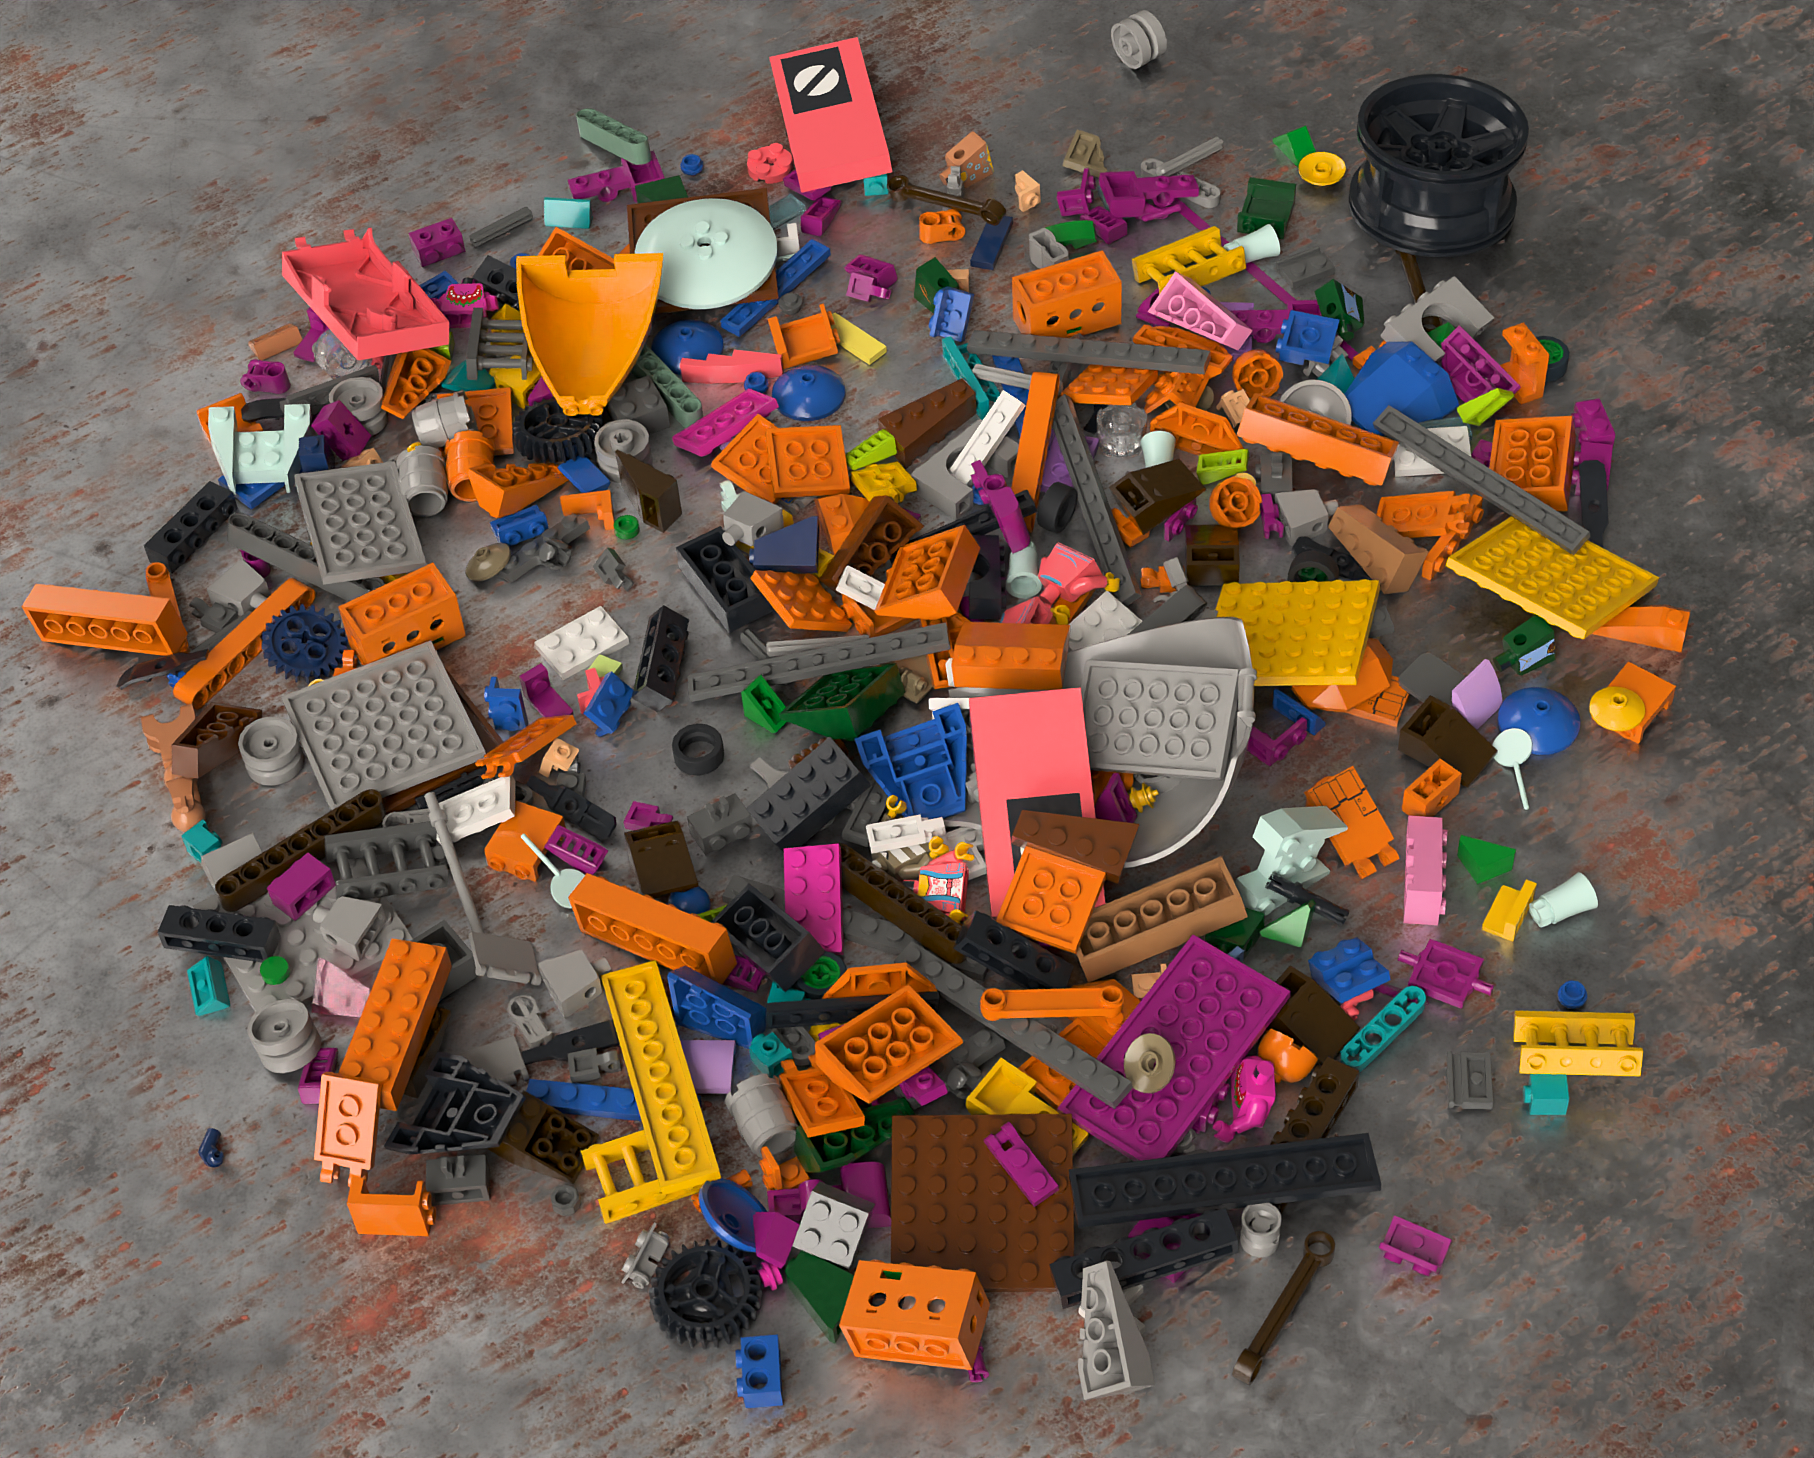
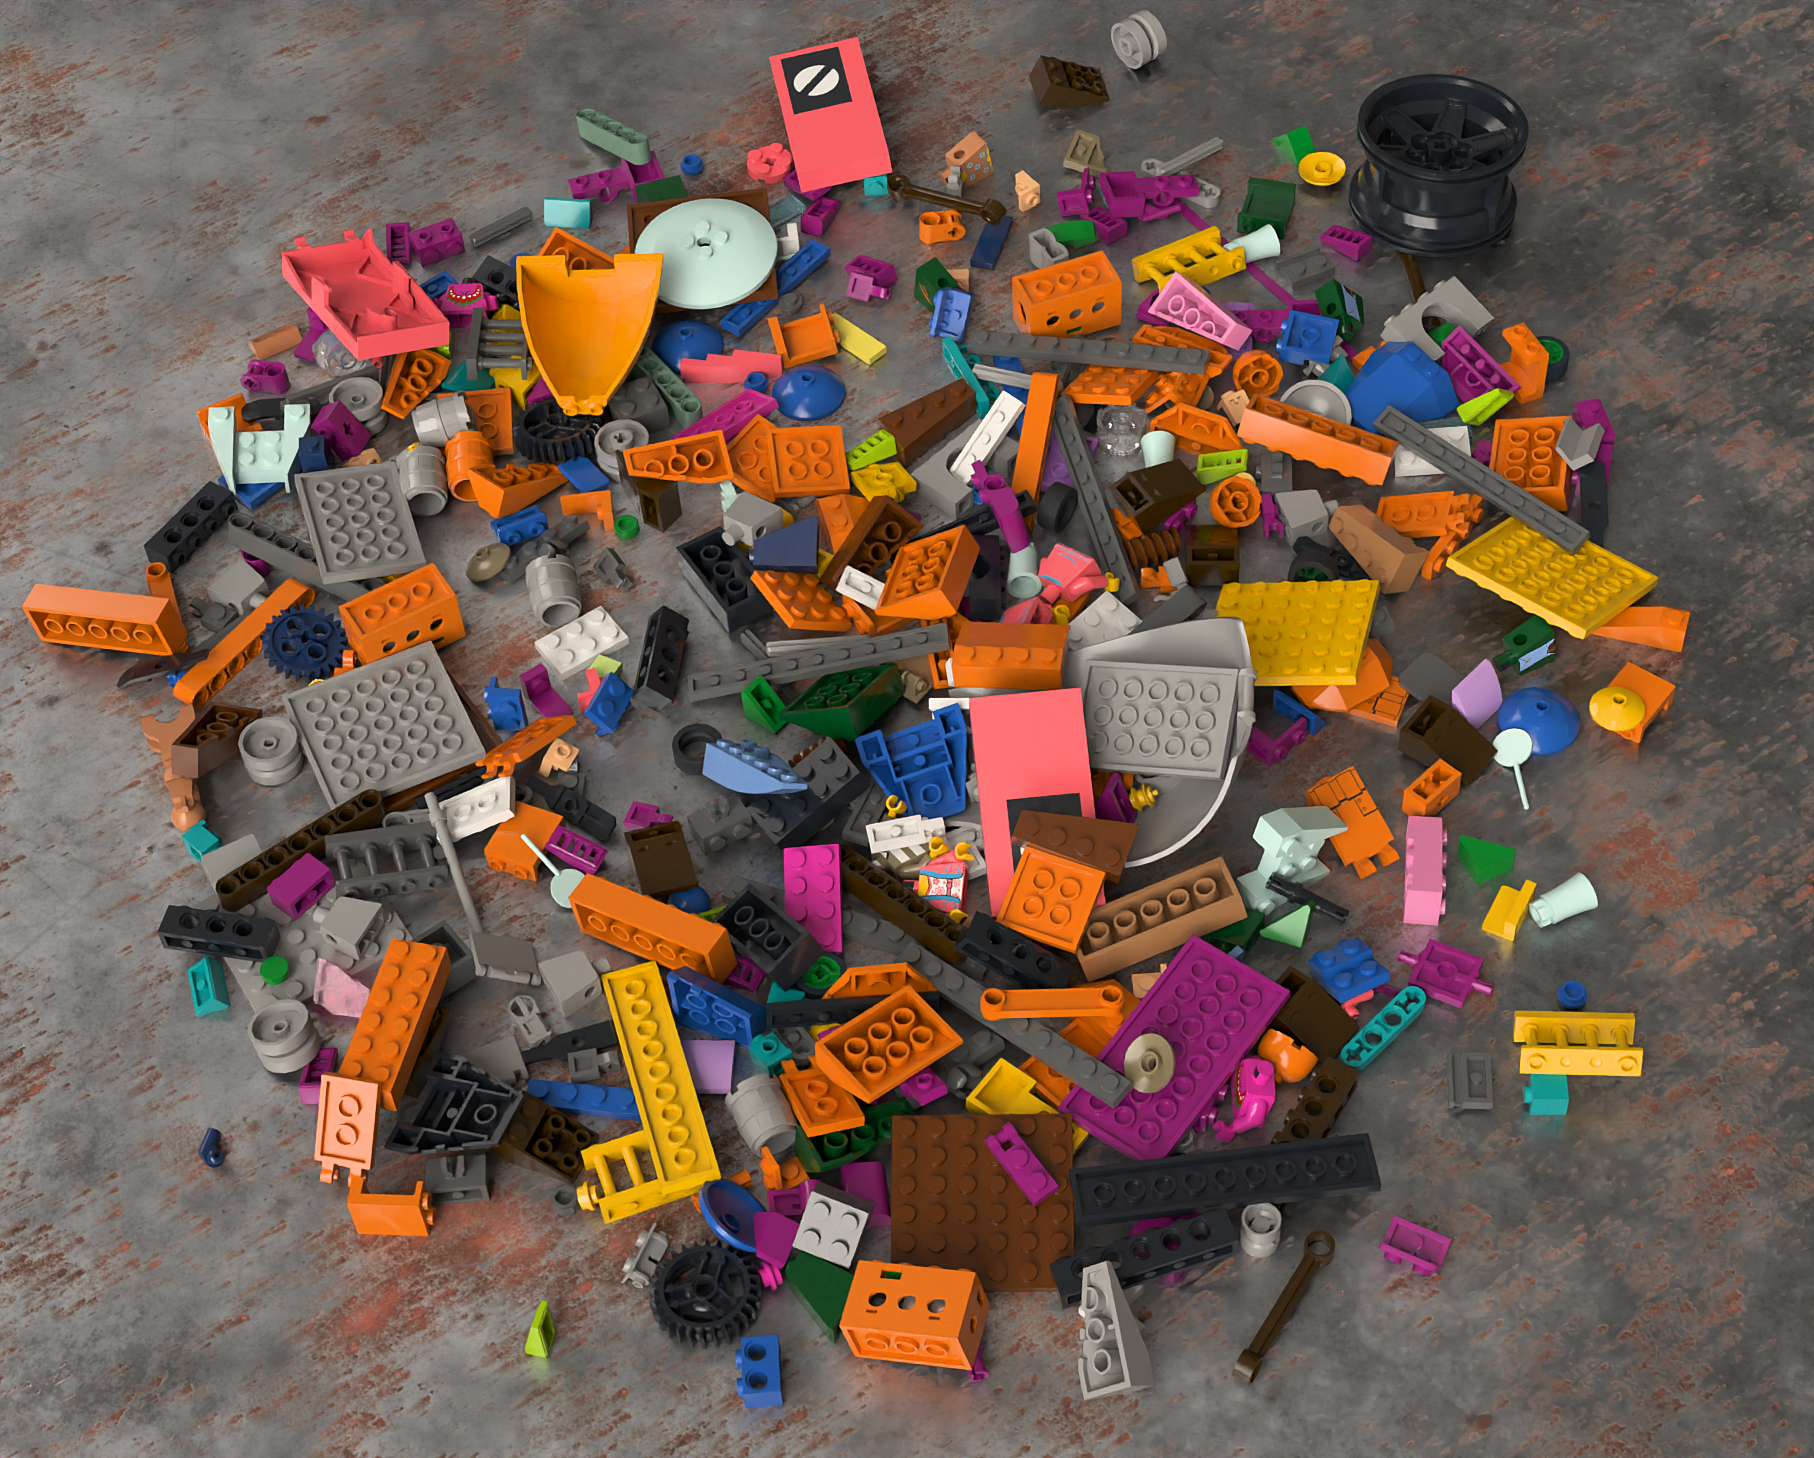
none -> magenta slope [386,222,411,265]
none -> light grey piece [525,554,581,628]
none -> lime slope [525,1300,557,1358]
none -> yellow plate [577,1181,601,1211]
none -> orange wedge [623,429,734,484]
none -> medium blue wedge [702,739,808,794]
none -> dark brown slope [1029,55,1110,110]
none -> reddish brown piece [1123,527,1181,570]
none -> magenta slope [1319,225,1373,261]
none -> light grey panel [1555,417,1605,471]

